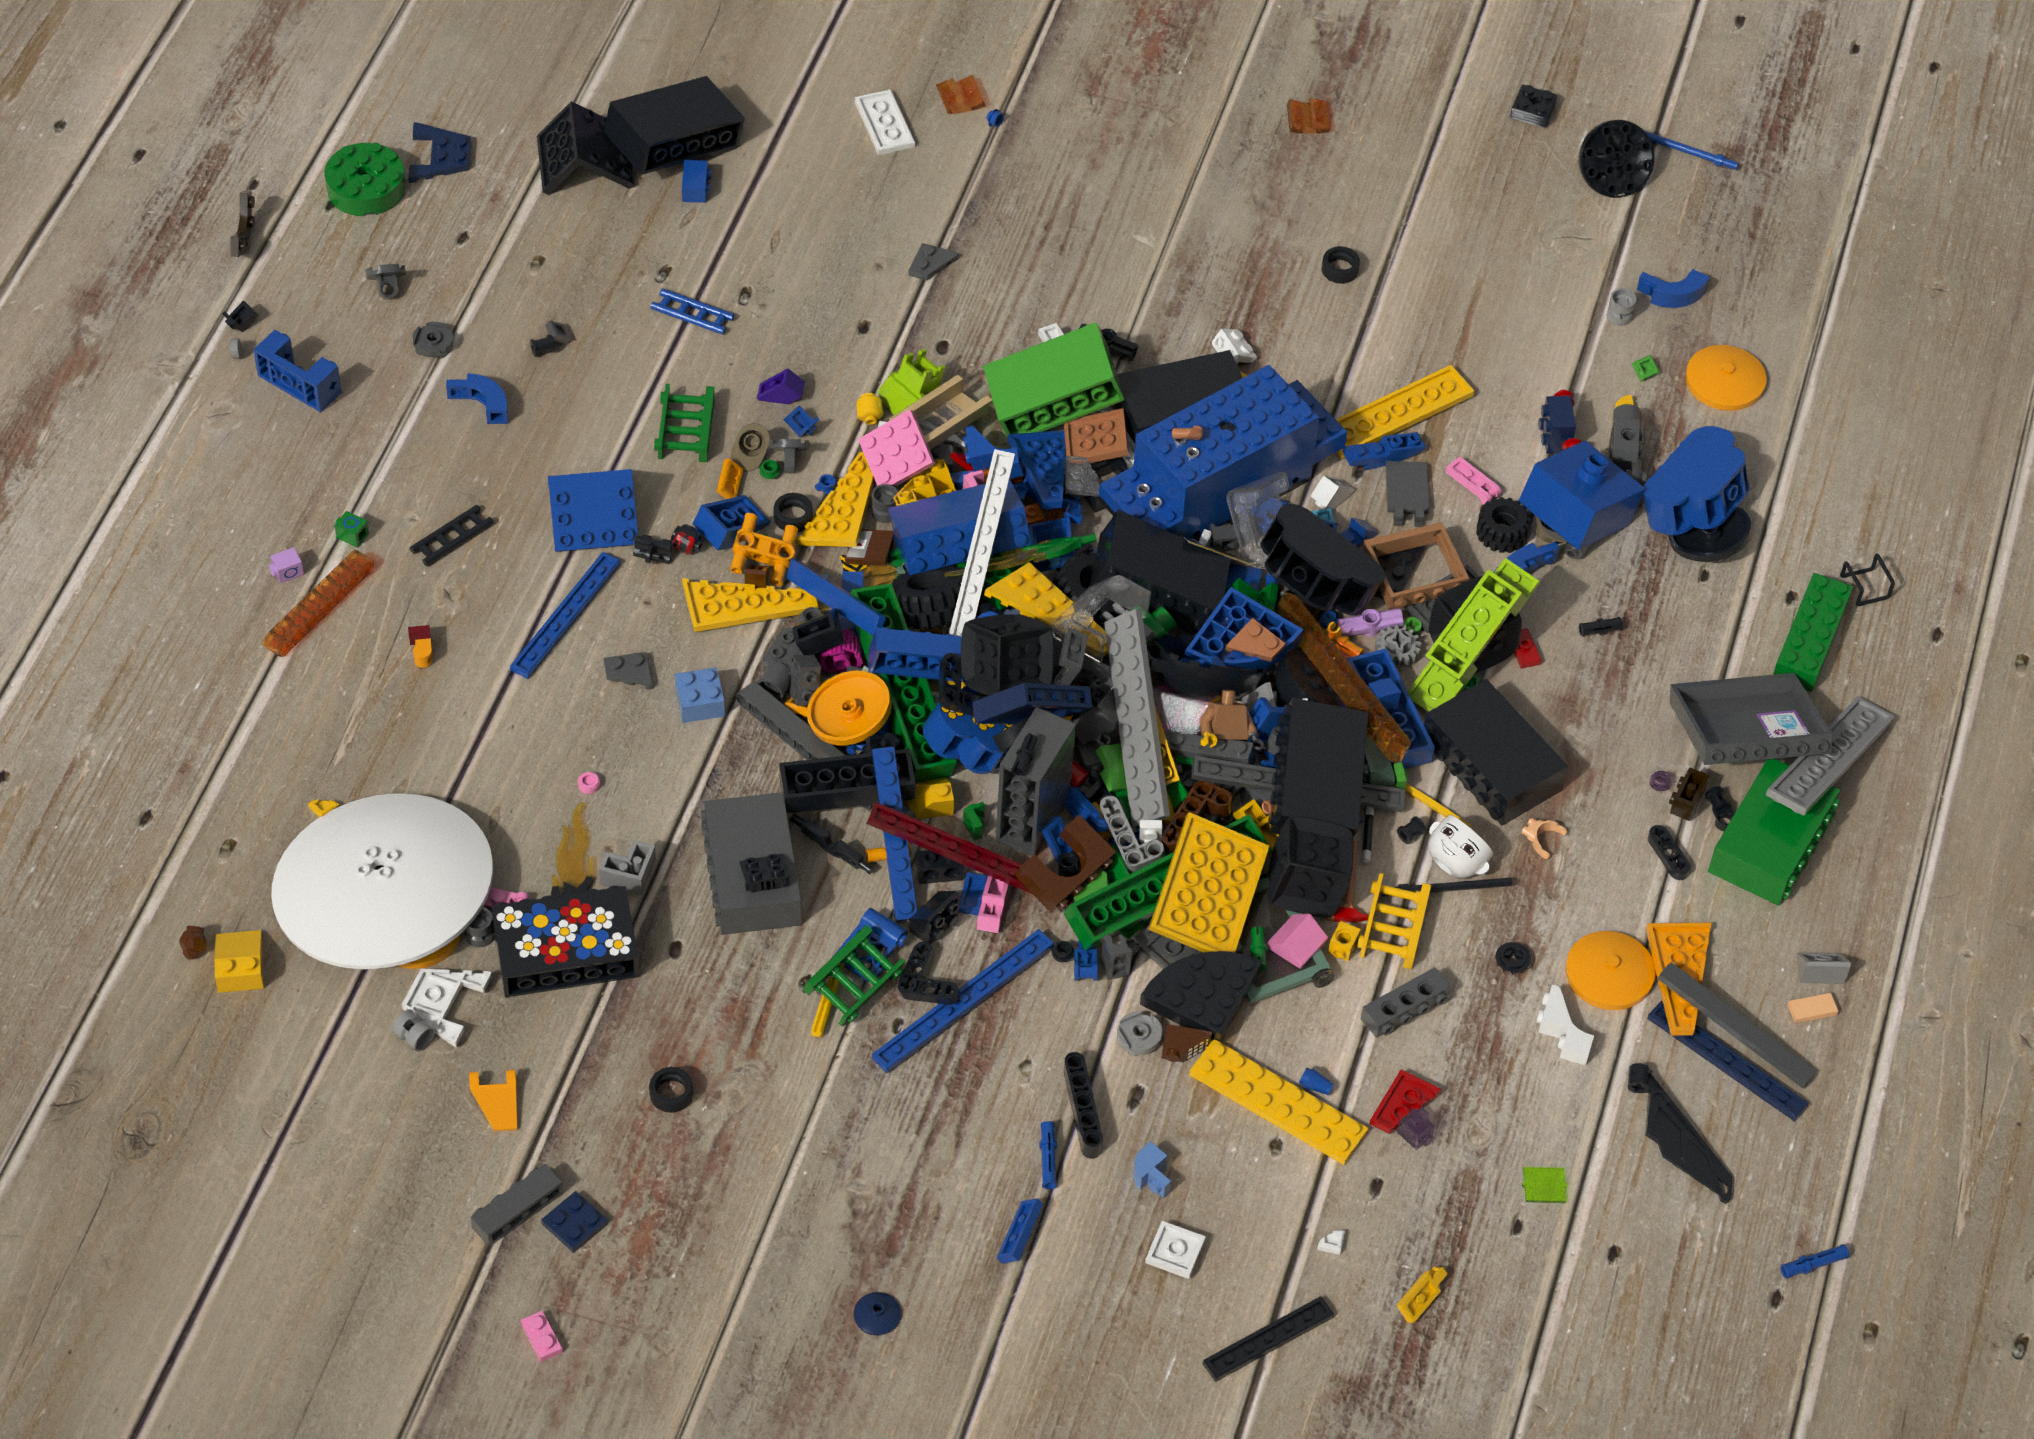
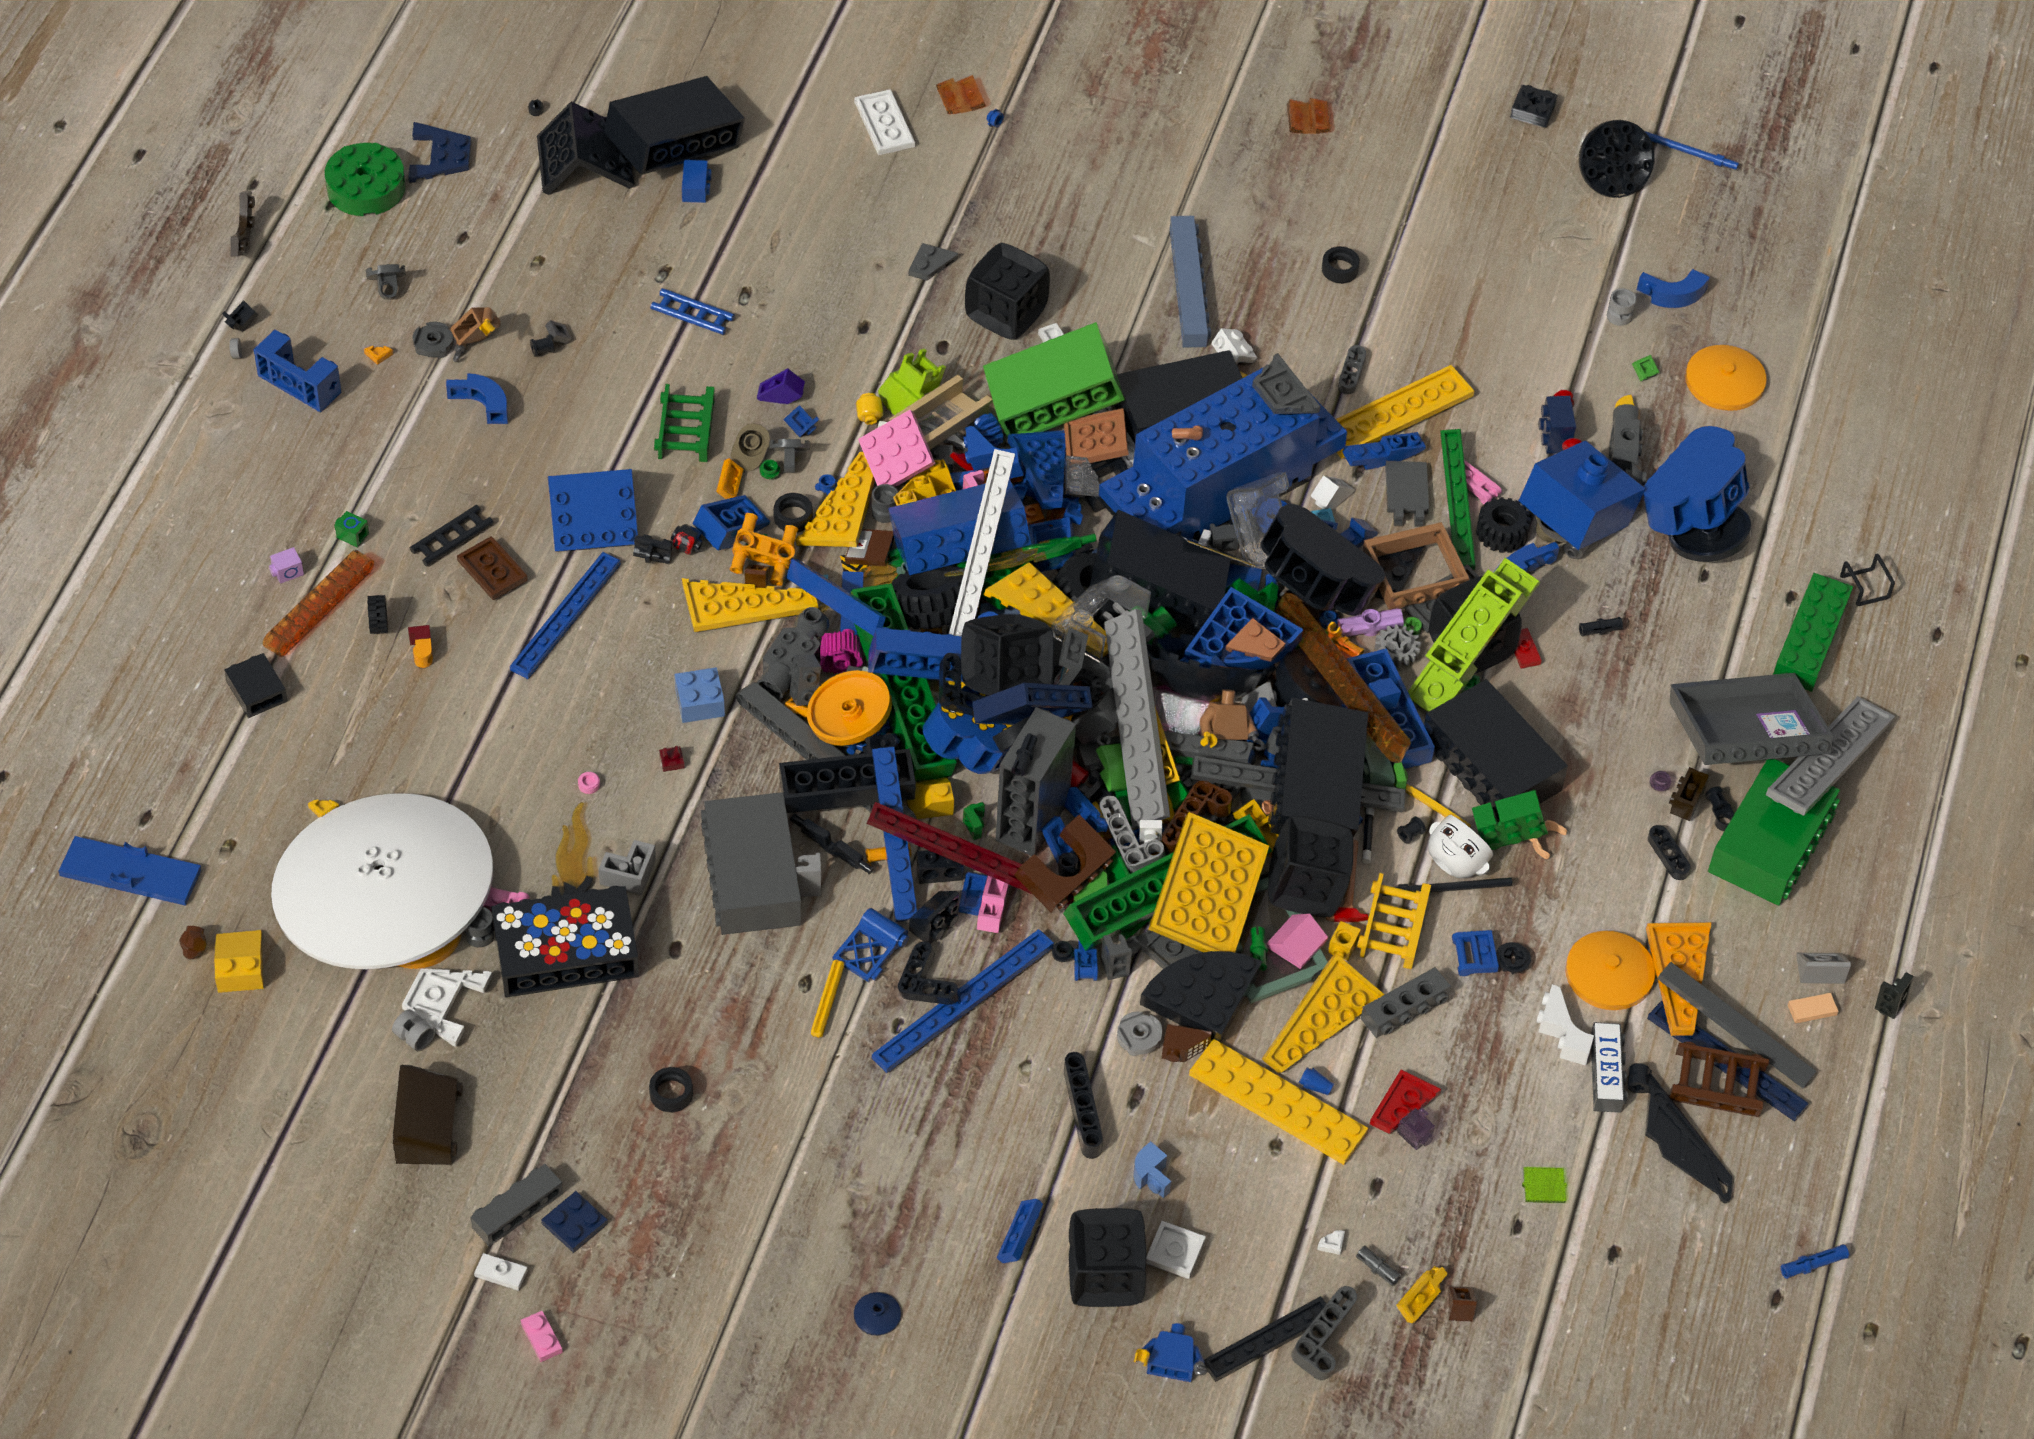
light orange flag [469,1070,517,1131] -> none
dark grey wing [603,652,652,690] -> none
black hinge [739,854,791,893] -> none
black slope [792,608,845,655] -> none
green fence [803,924,905,1026] -> none
blue pin [1039,1121,1057,1189] -> none
black piece [1079,323,1138,360] -> none
none -> blue piece [58,836,201,906]
none -> black brick [224,653,288,718]
none -> light orange tile [364,346,393,365]
none -> black tyre [367,595,388,634]
none -> dark brown windscreen [393,1065,463,1165]
none -> medium nougat torso [450,307,501,362]
none -> reddish brown plate [457,536,528,600]
none -> white plate [474,1253,528,1291]
none -> black hinge [528,99,544,116]
none -> dark red tile [659,746,685,772]
none -> light grey hinge [796,853,821,897]
none -> black piece [965,243,1050,340]
none -> blue gear [974,413,1003,447]
none -> black piece [1069,1208,1147,1307]
none -> blue torso [1133,1323,1208,1382]
none -> sand blue brick [1169,216,1211,348]
none -> dark grey wing [1252,353,1320,414]
none -> yellow wing [1262,954,1385,1073]
none -> dark grey beam [1291,1286,1357,1380]
none -> dark grey beam [1338,345,1366,394]
none -> dark grey pin [1356,1245,1401,1286]
none -> green tile [1440,429,1476,570]
none -> reddish brown slope [1448,1286,1477,1322]
none -> blue plate [1452,930,1499,976]
none -> green piece [1472,790,1548,850]
none -> brick [1591,1022,1627,1113]
none -> reddish brown fence [1669,1042,1769,1117]
none -> pearl dark grey bracket [1875,972,1914,1019]

